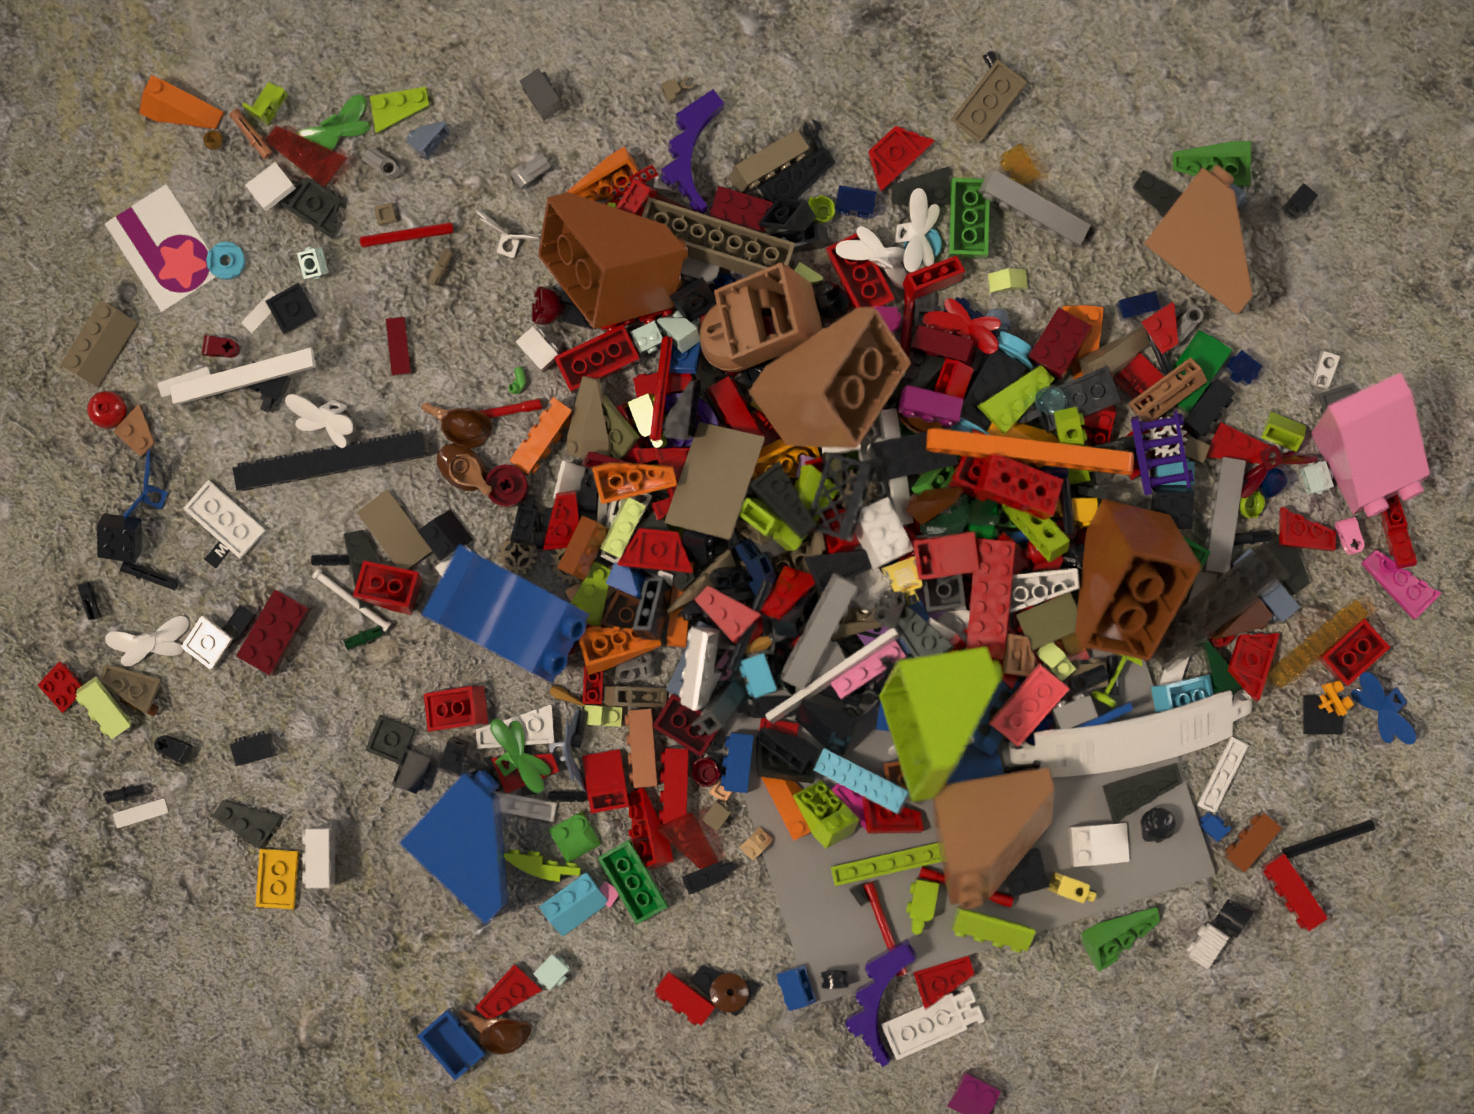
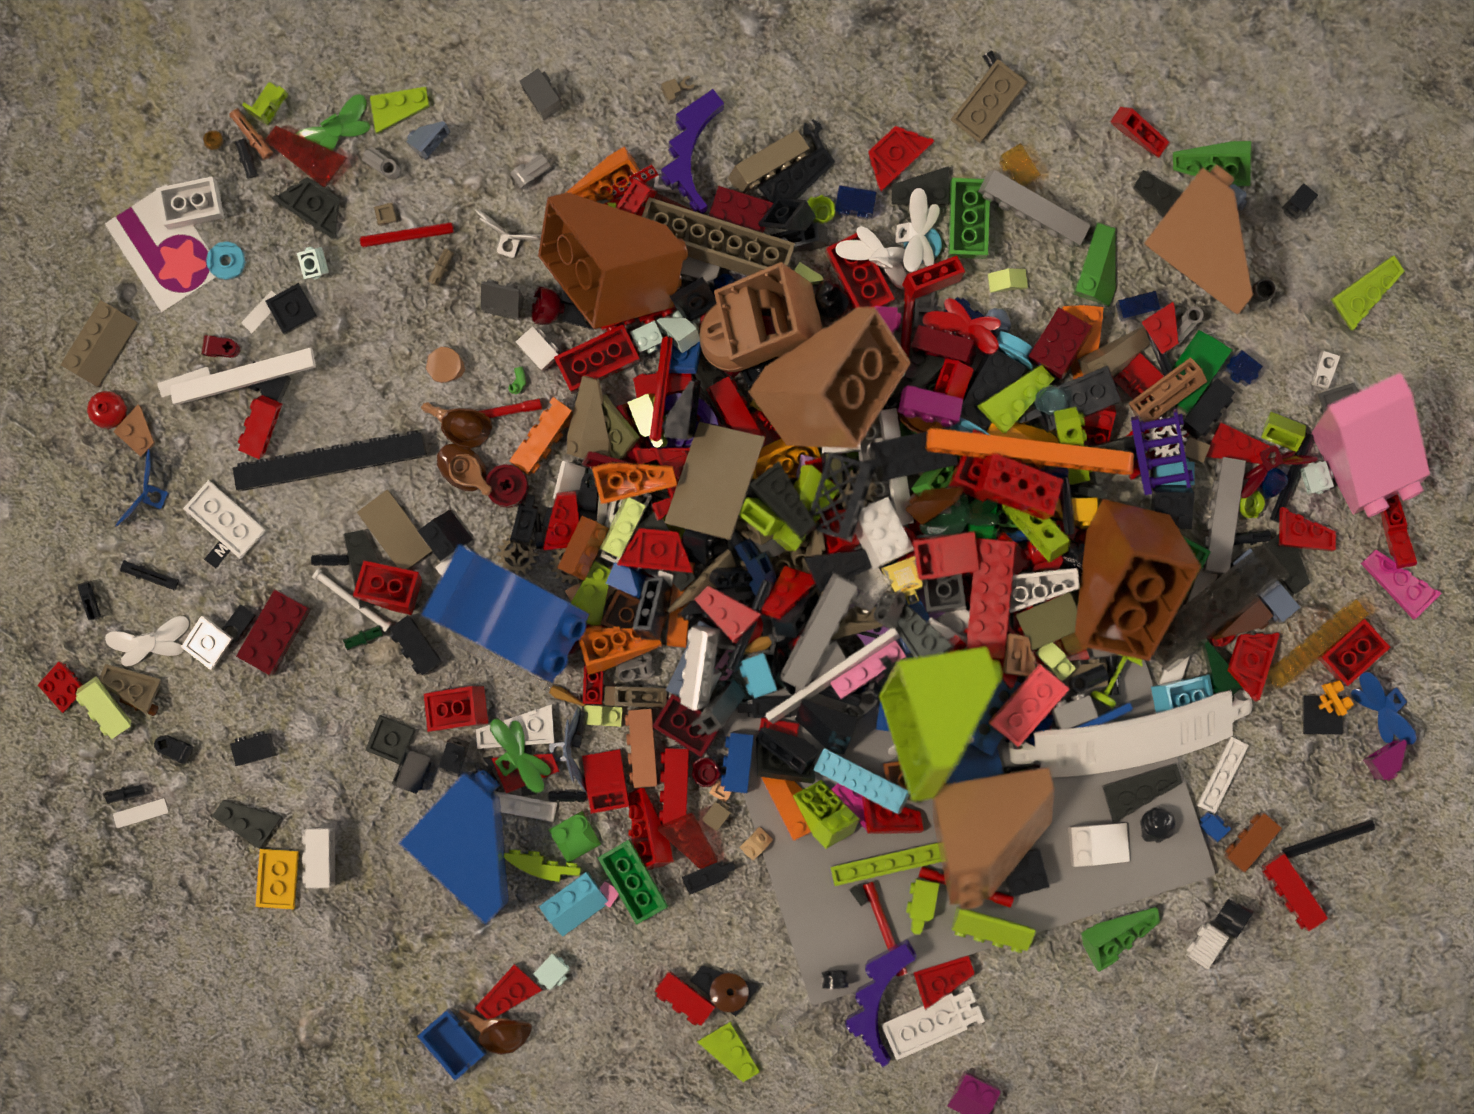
black brick [97,513,142,563] -> none
orange wedge [139,75,224,129] -> none
white tile [245,162,296,211] -> none
white piece [285,394,353,448] -> none
dark red tile [385,317,411,376] -> none
blue brick [776,964,817,1011] -> none
light yellow torso [1047,871,1096,903] -> none
bright pink piece [1335,516,1364,555] -> none
none -> white brick [156,177,224,230]
none -> black pin [234,139,259,179]
none -> red brick [238,395,283,459]
none -> black brick [389,615,443,676]
none -> medium nougat hat [426,346,465,383]
none -> dark grey slope [481,279,525,321]
none -> lime wing [697,1021,760,1082]
none -> bright green wedge [1073,223,1116,306]
none -> red slope [1110,107,1169,158]
none -> dark grey piece [1251,279,1276,302]
none -> black axle [1270,433,1313,523]
none -> lime wing [1330,255,1404,331]
none -> magenta slope [1363,739,1407,781]

